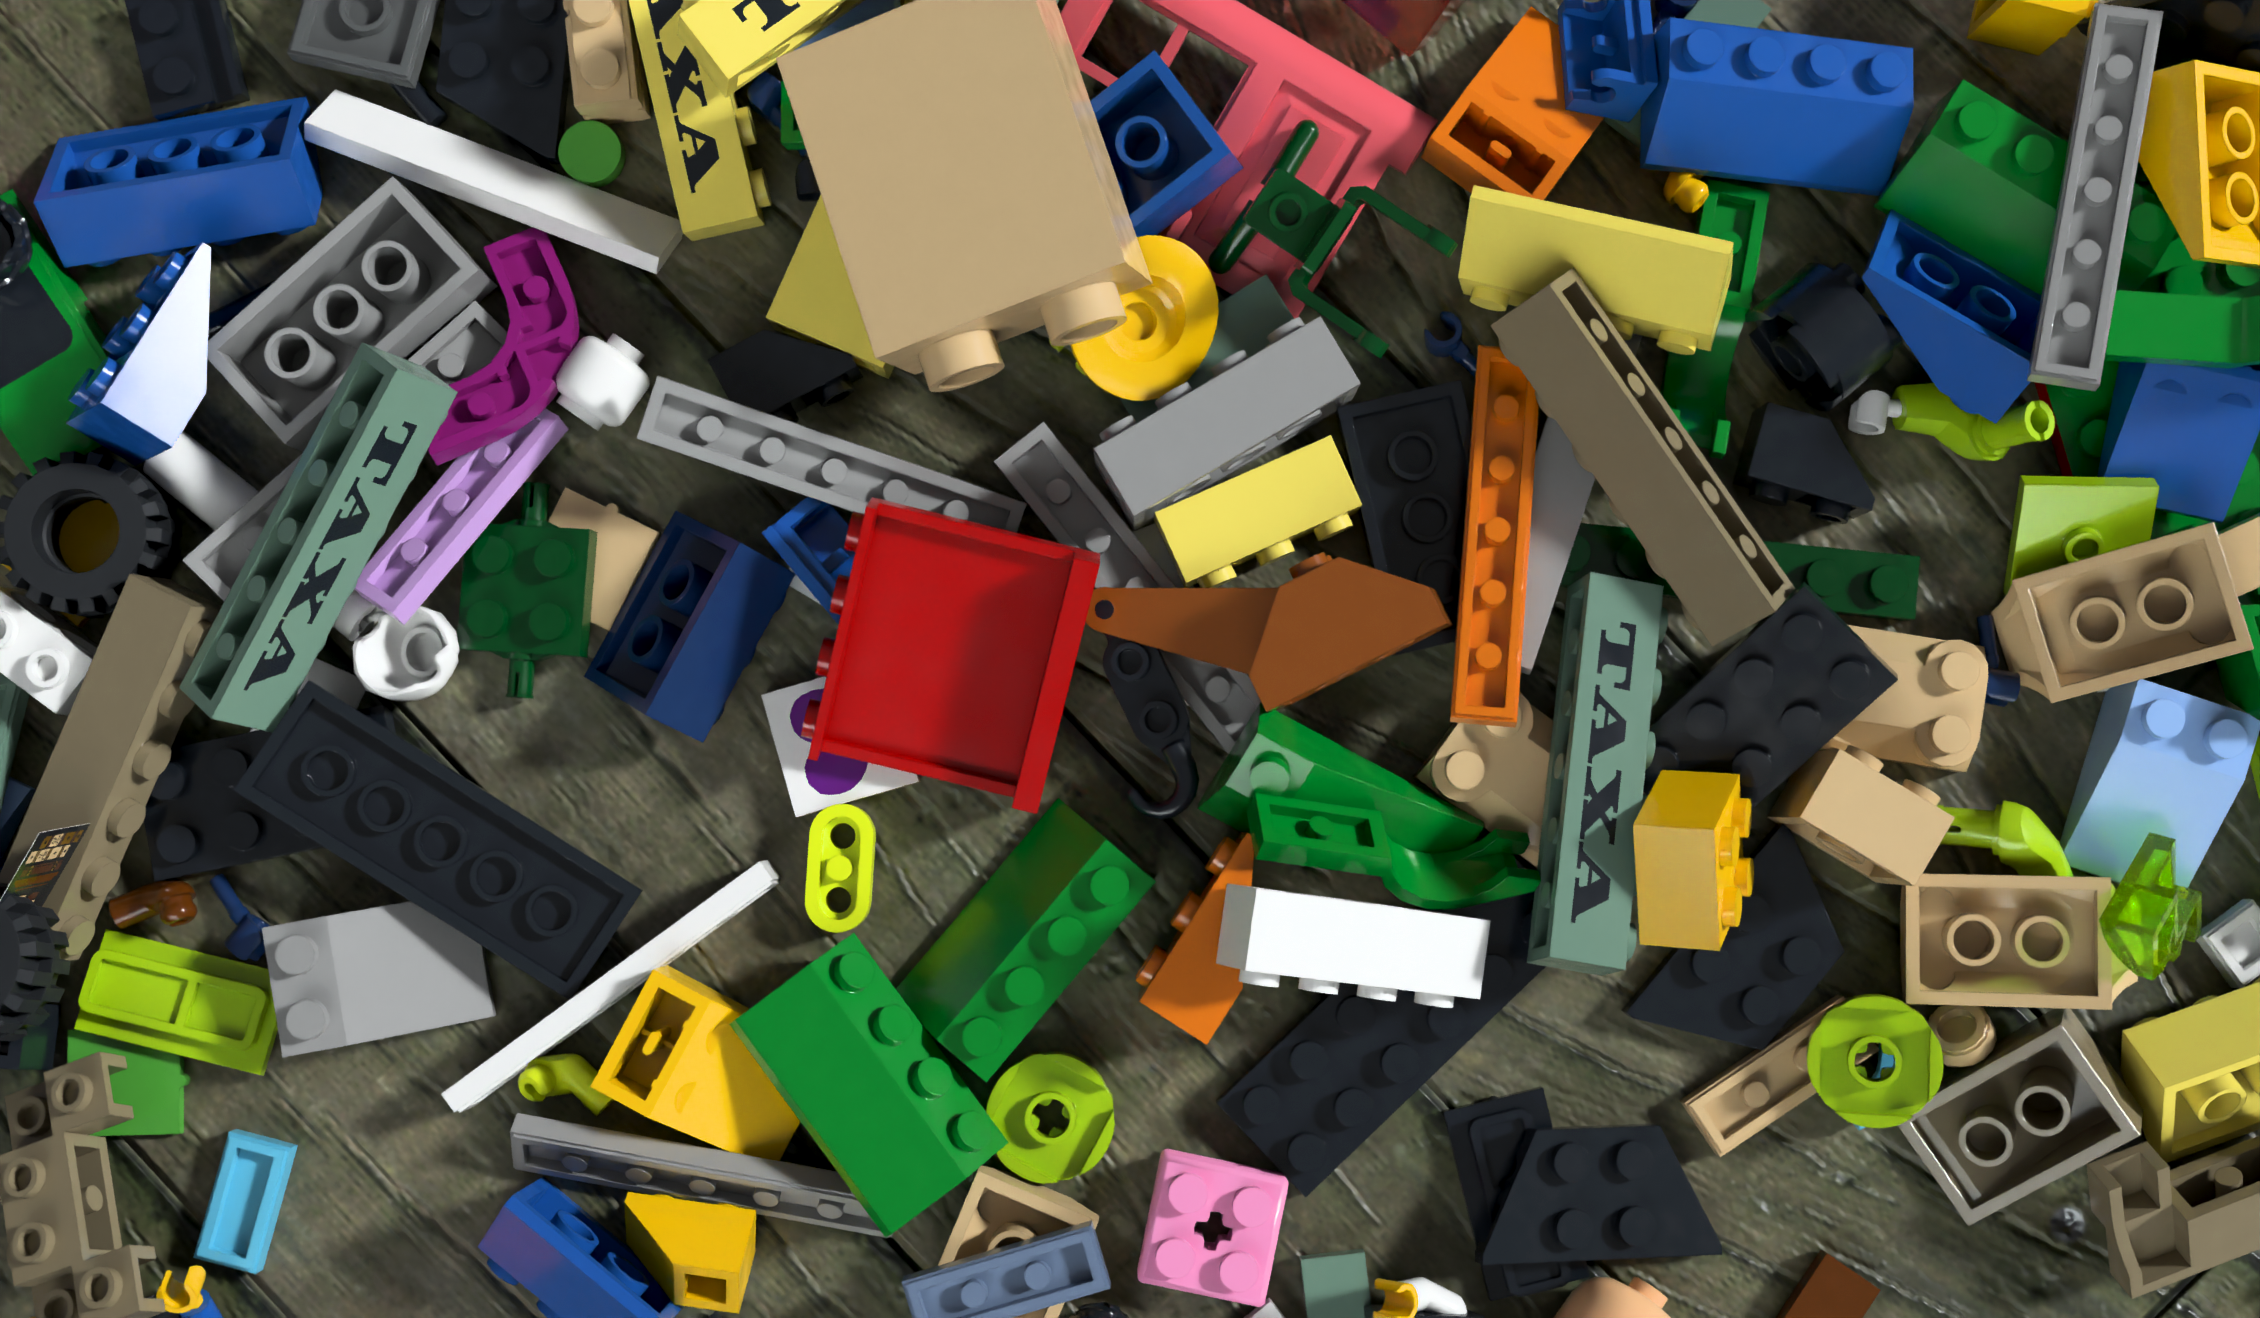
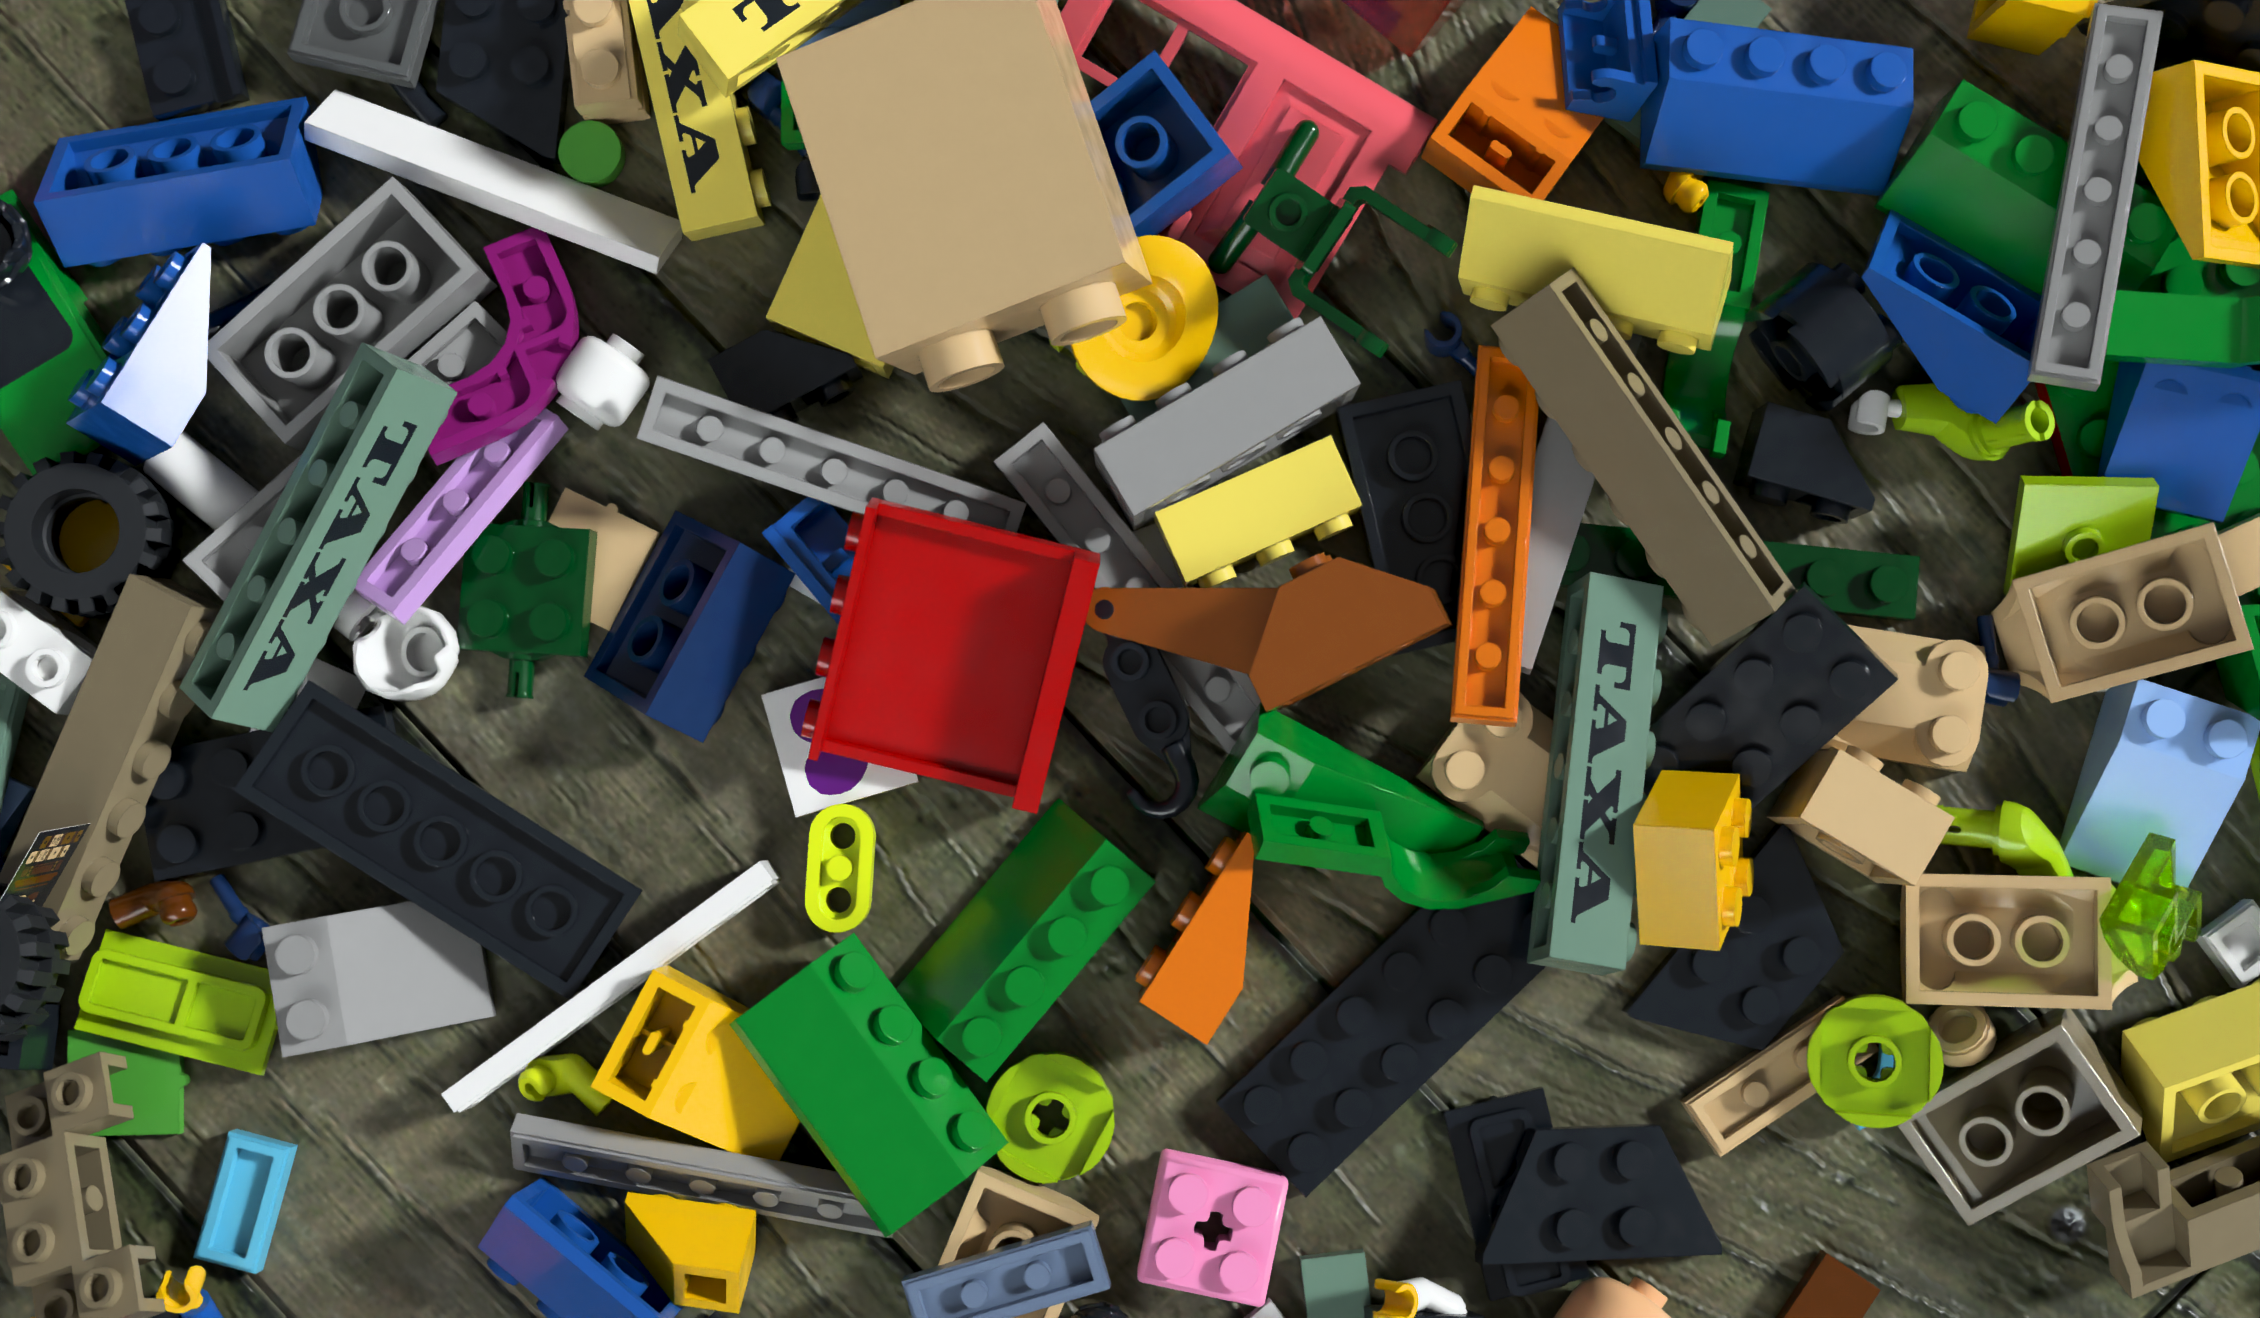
white brick [1216,883,1491,1008] -> none

